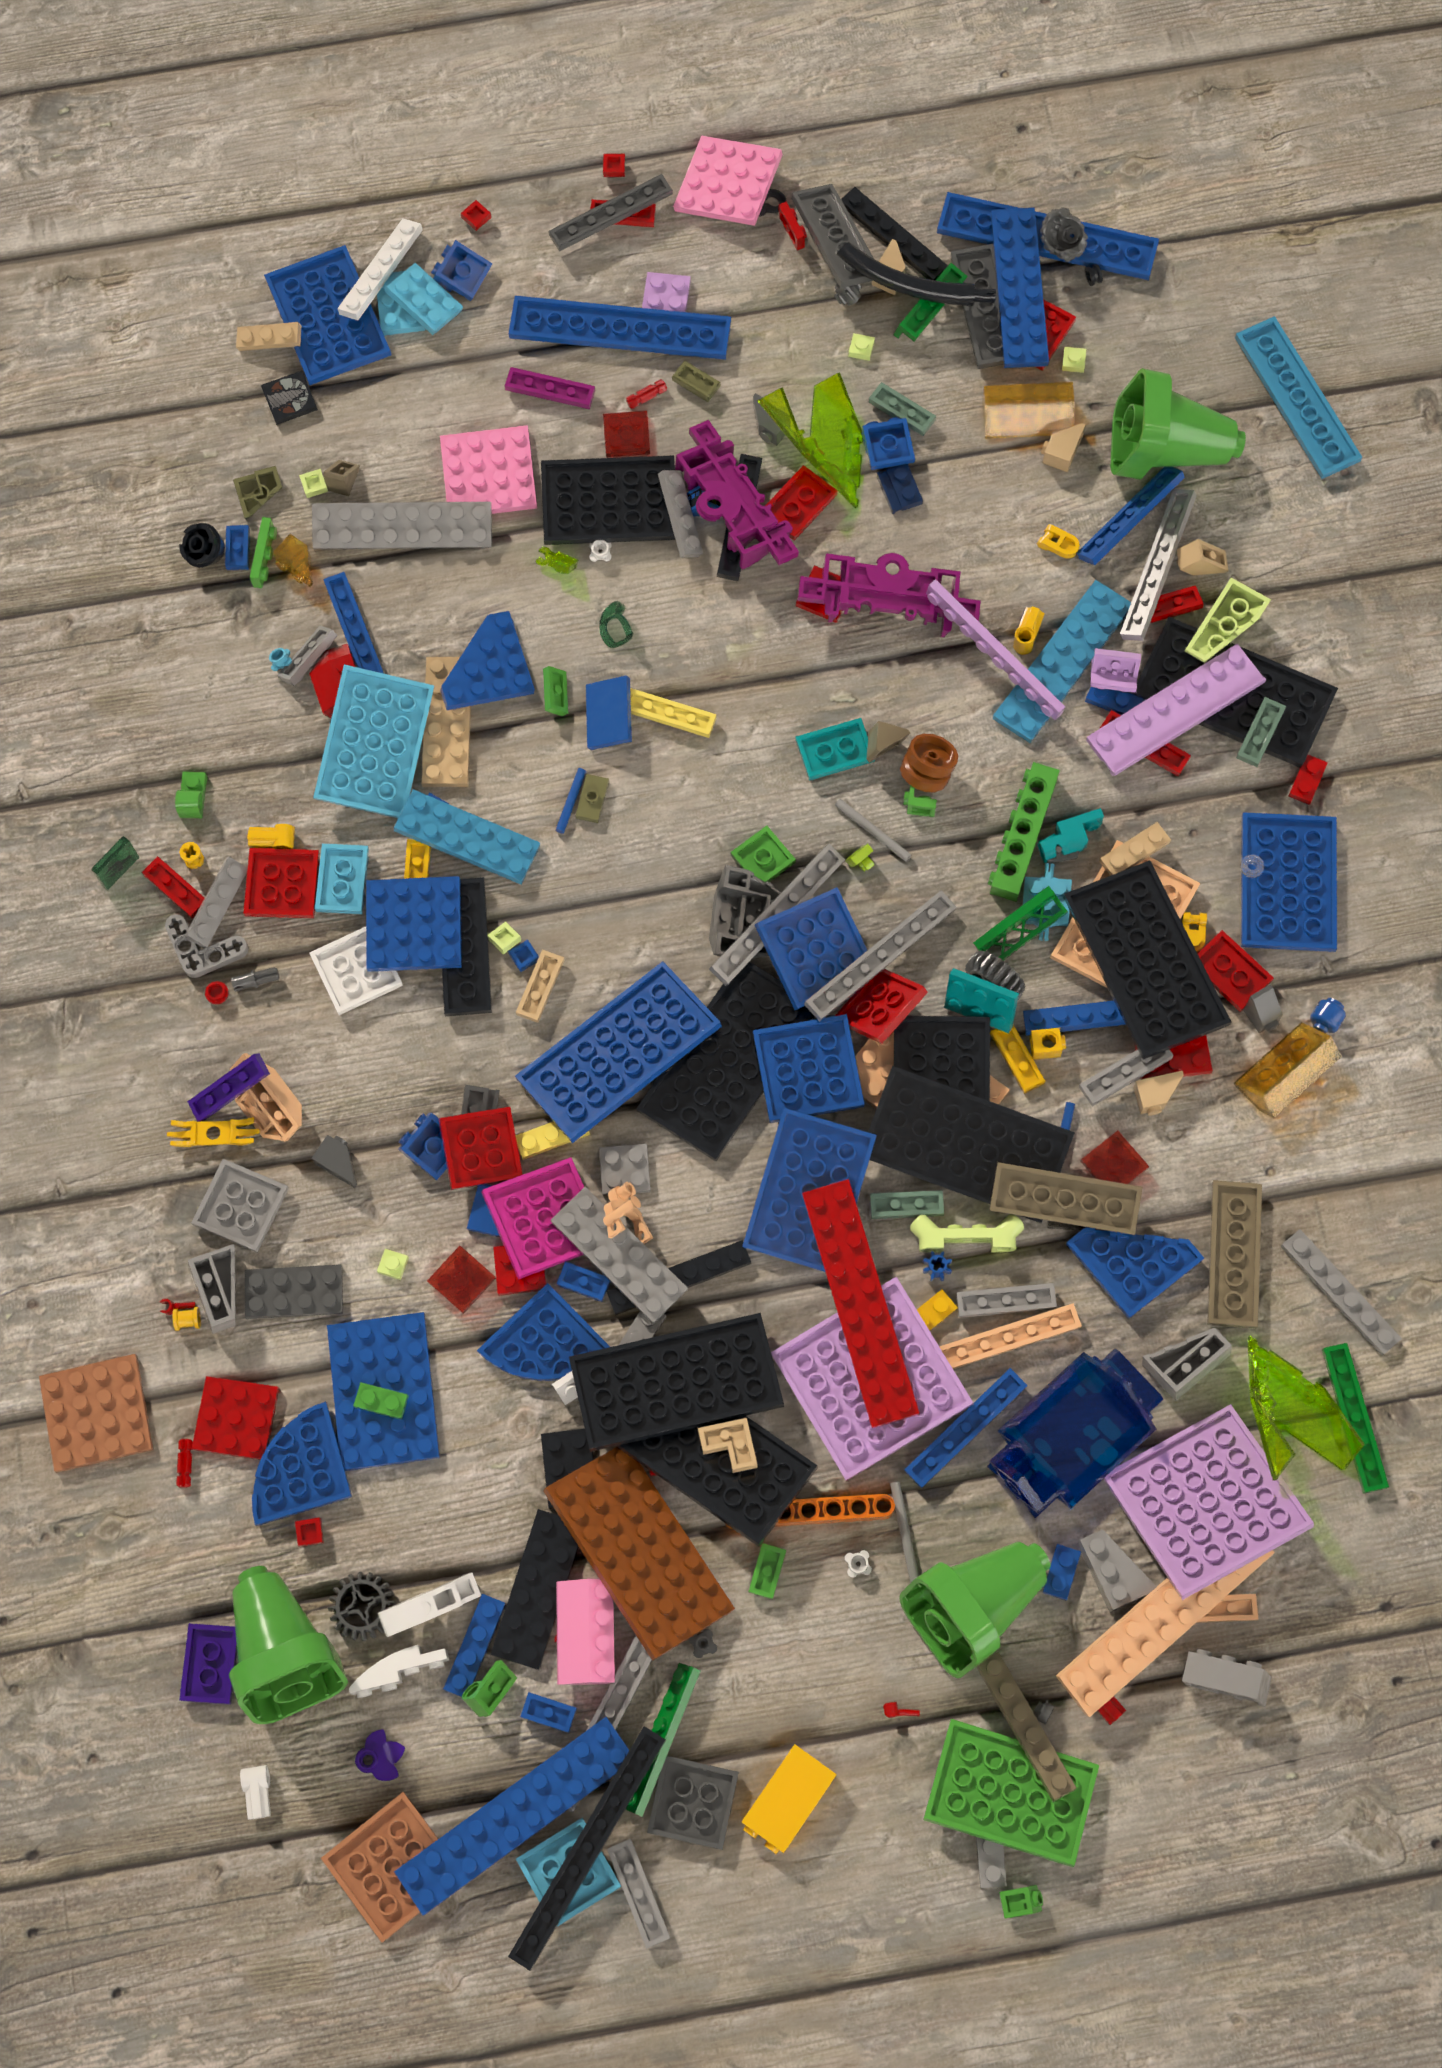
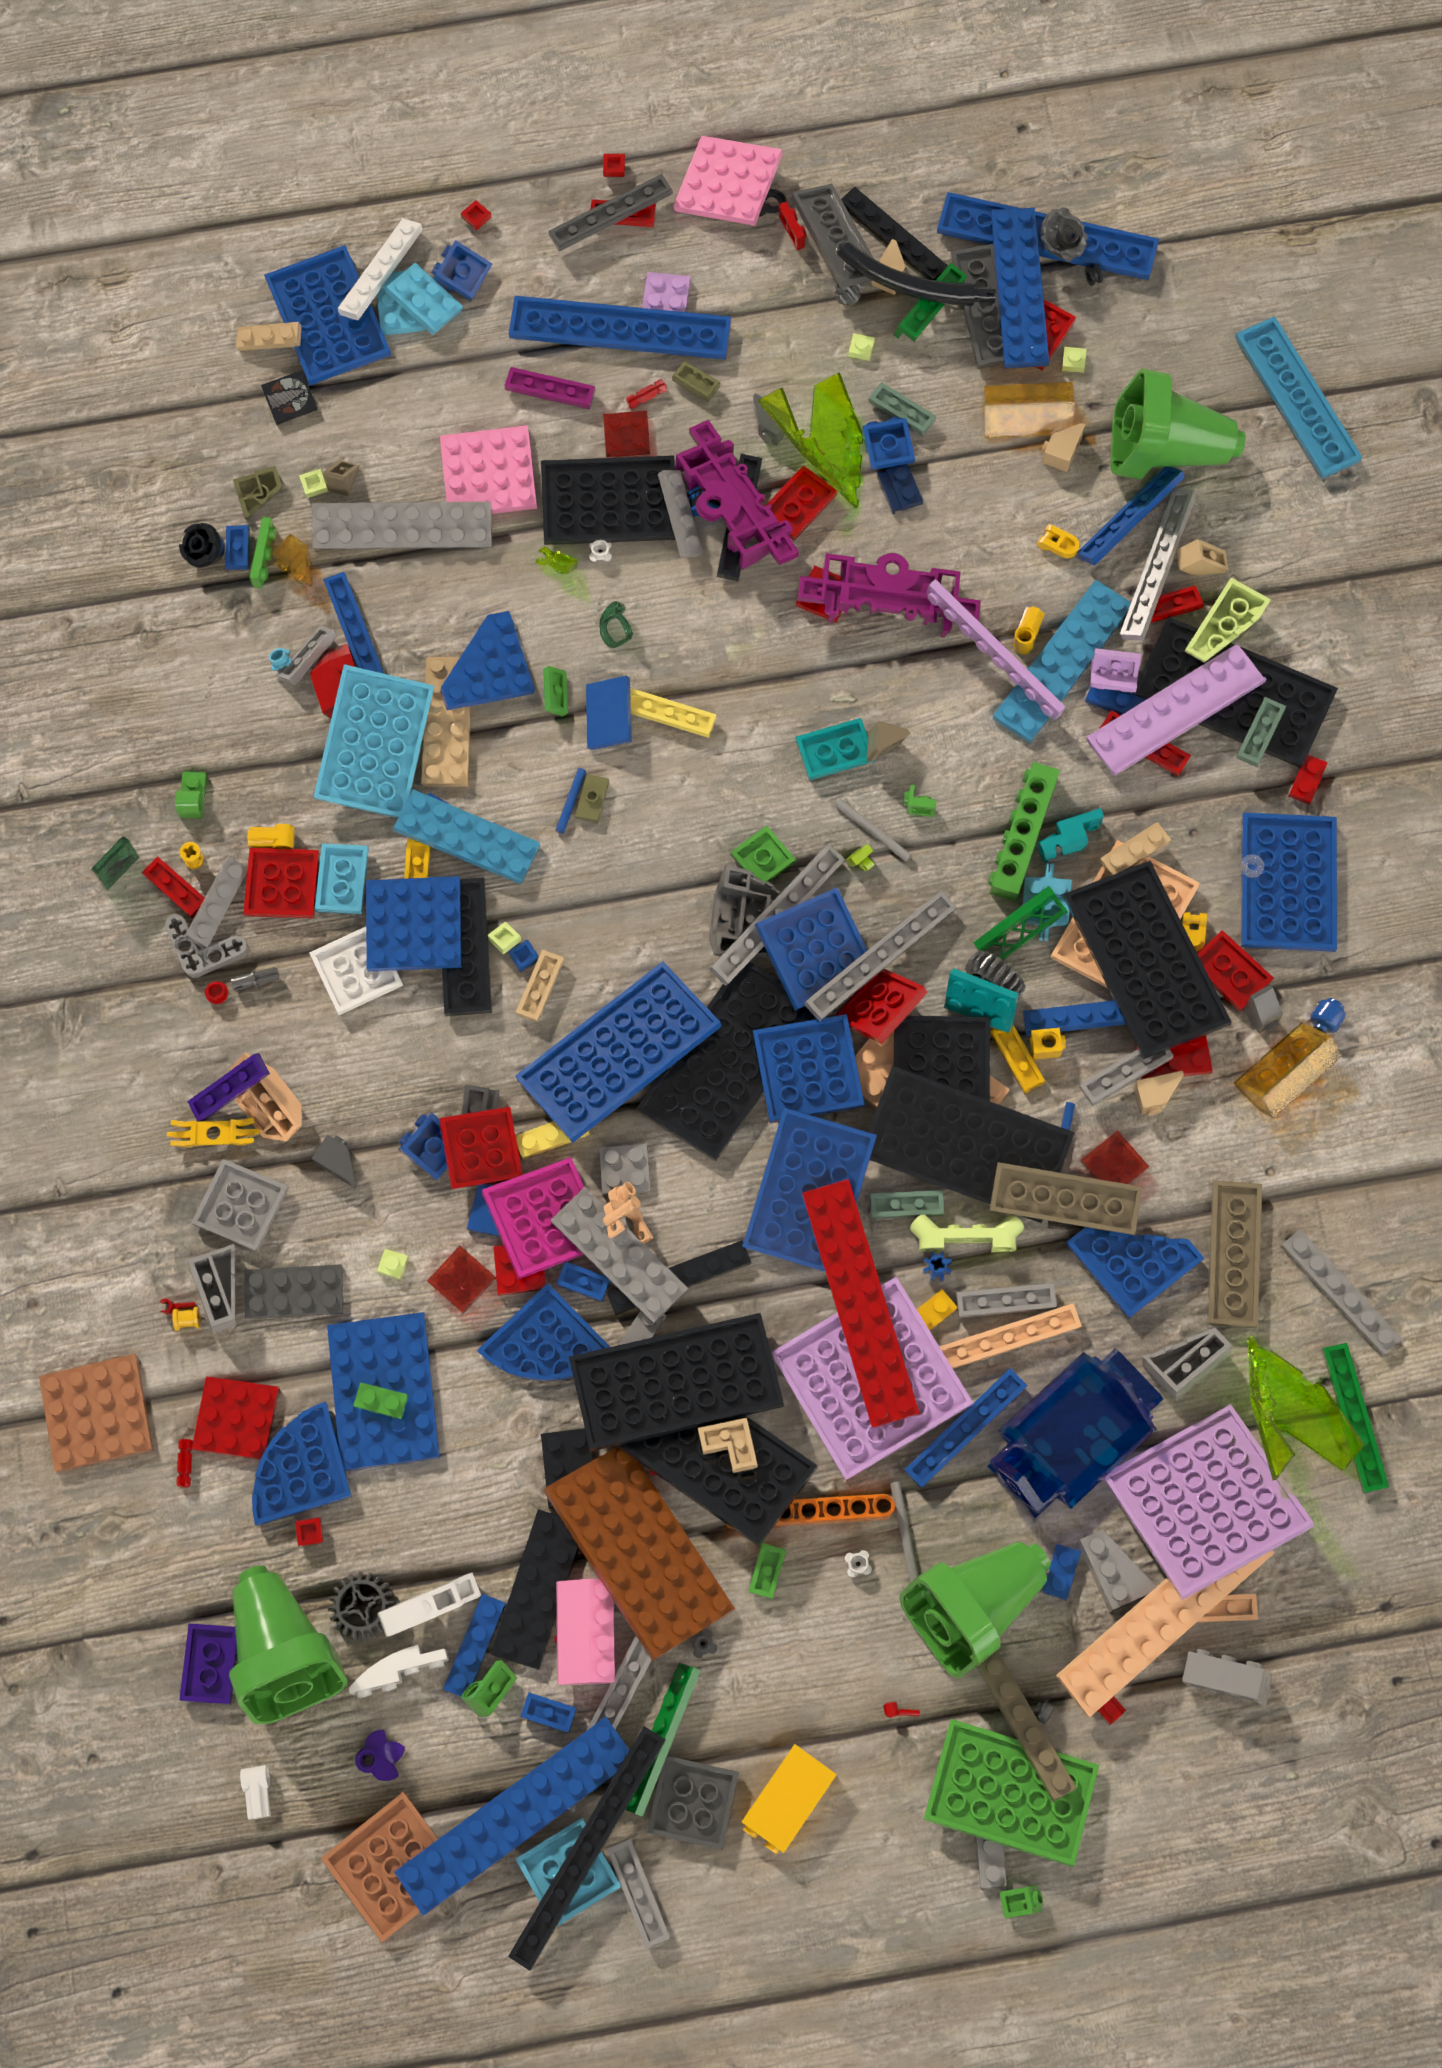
white plate [552,1371,578,1405] -> none
dark orange wheel [900,733,959,793] -> none

